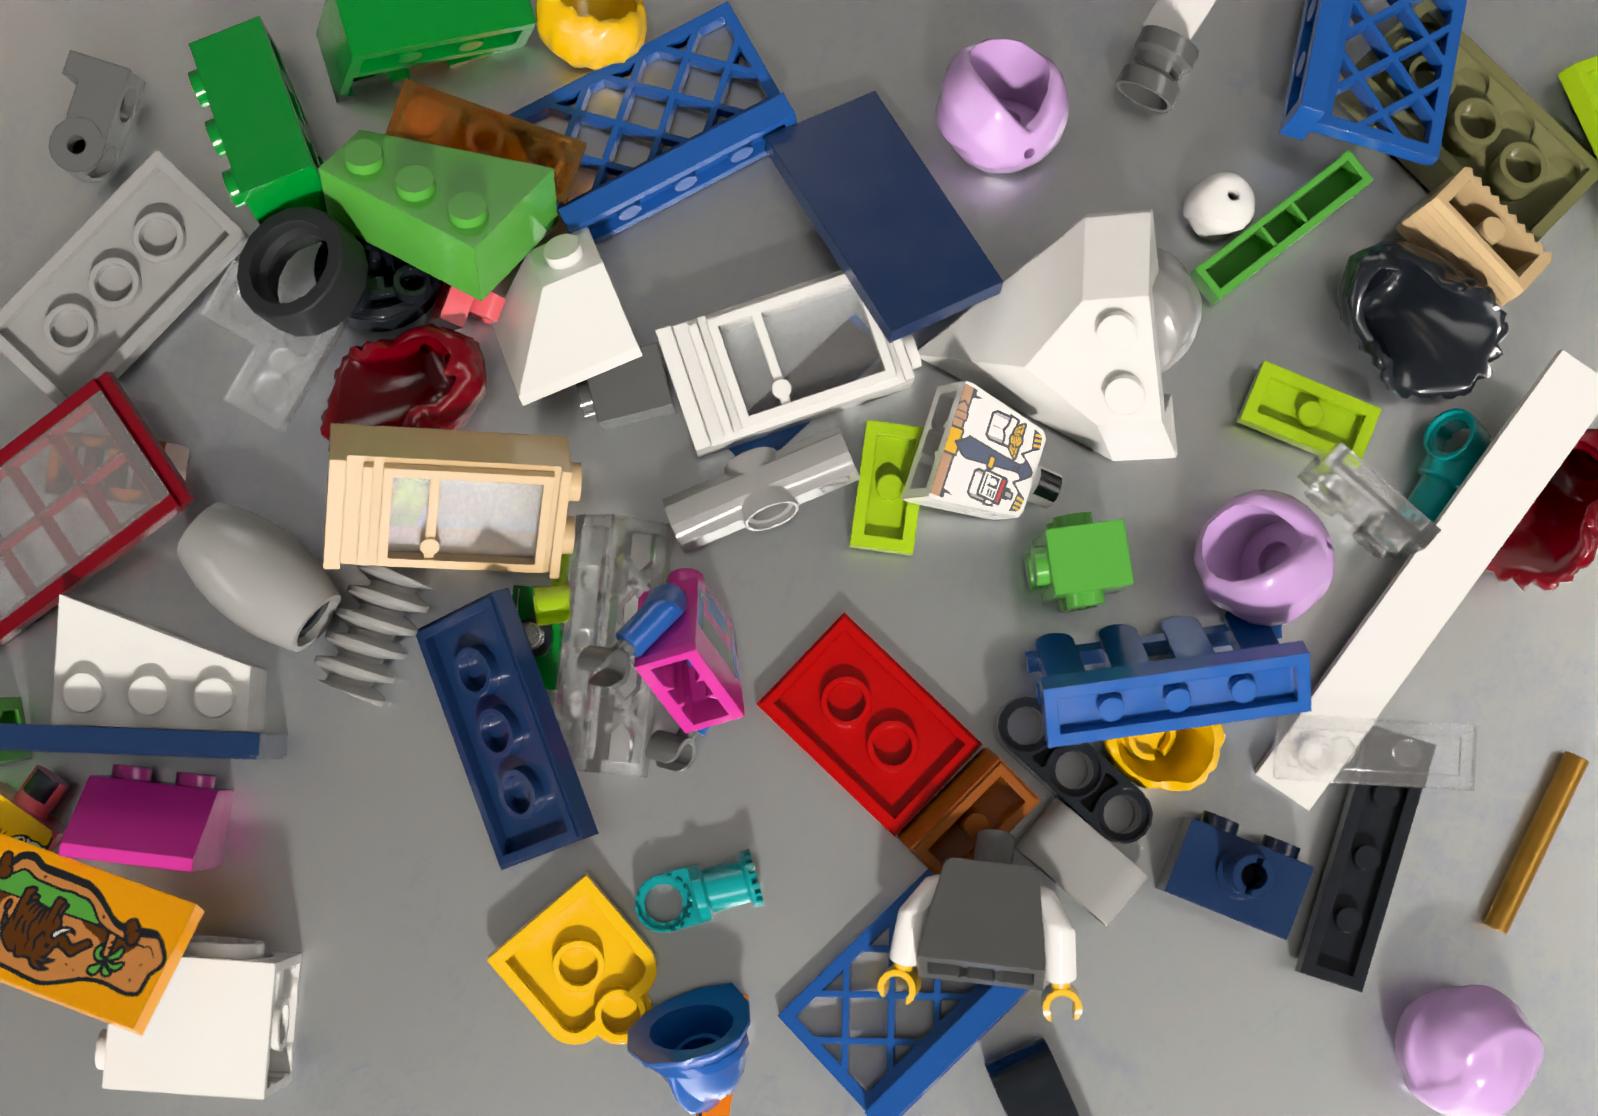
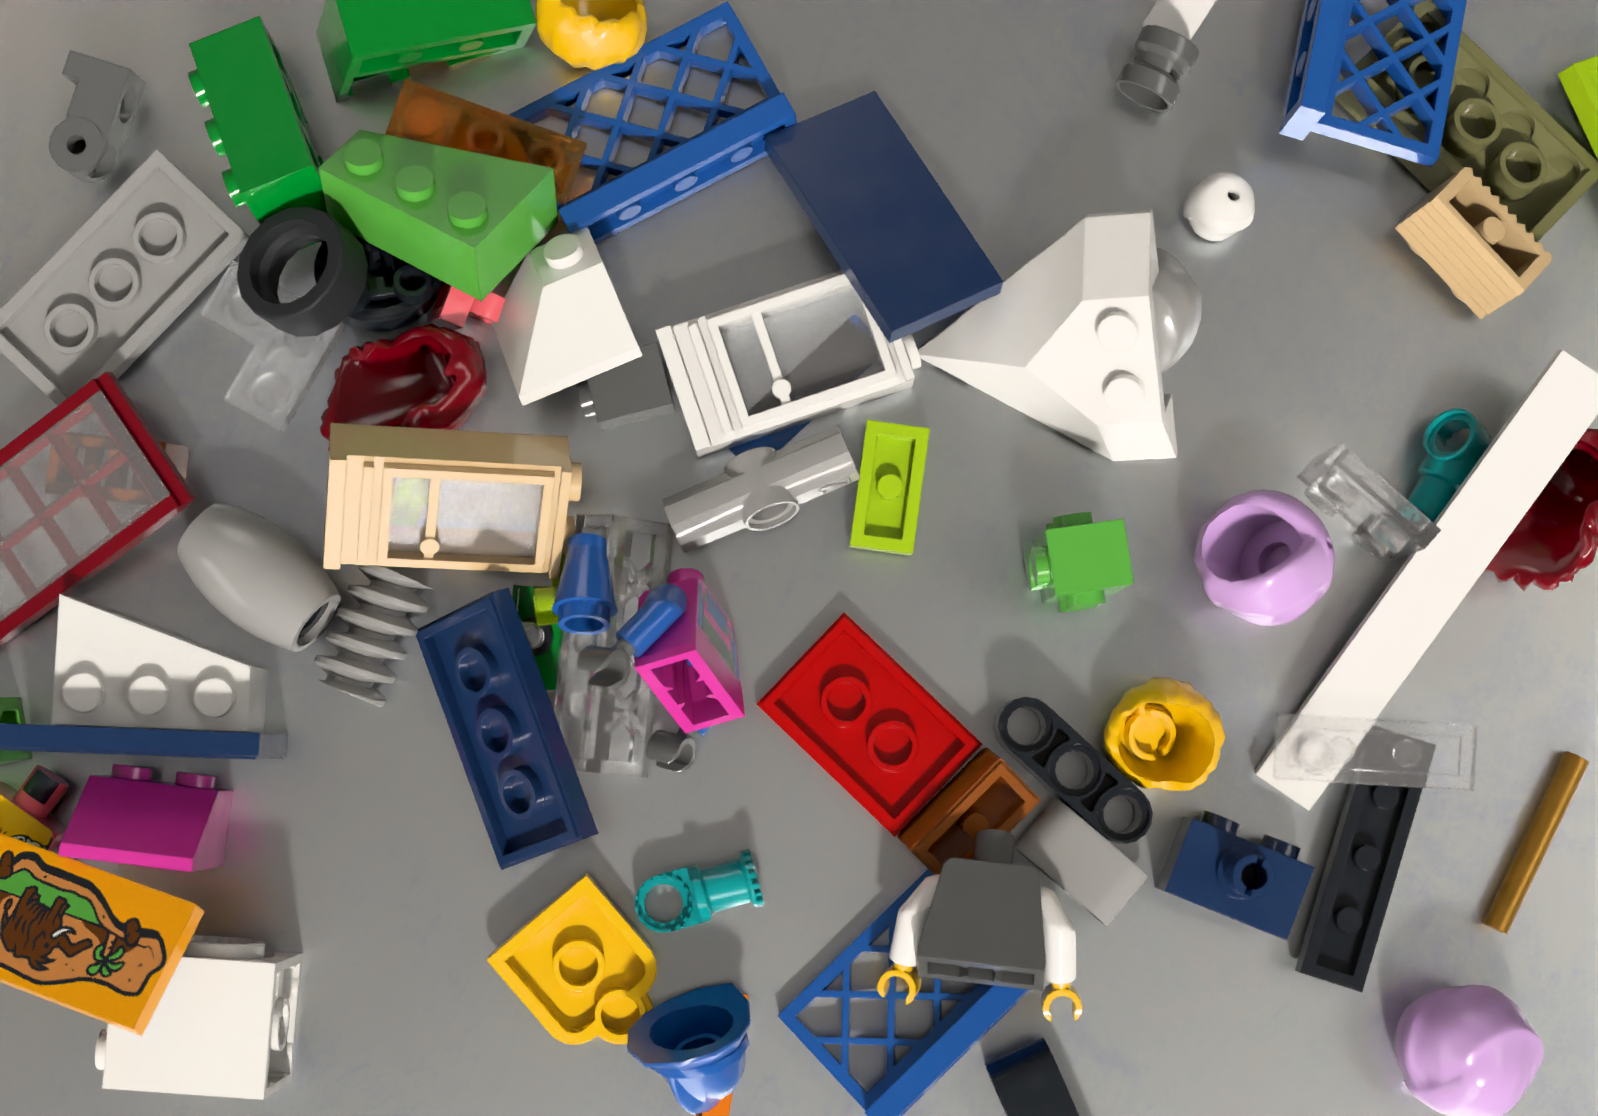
white torso [901,381,1062,520] -> none
lavender piece [935,38,1069,174] -> none
blue fence [1025,611,1312,748] -> none
bright green piece [1190,150,1374,306] -> none
lime plate [1236,360,1382,470] -> none
black piece [1337,239,1510,399] -> none
none -> blue cone [552,533,618,635]

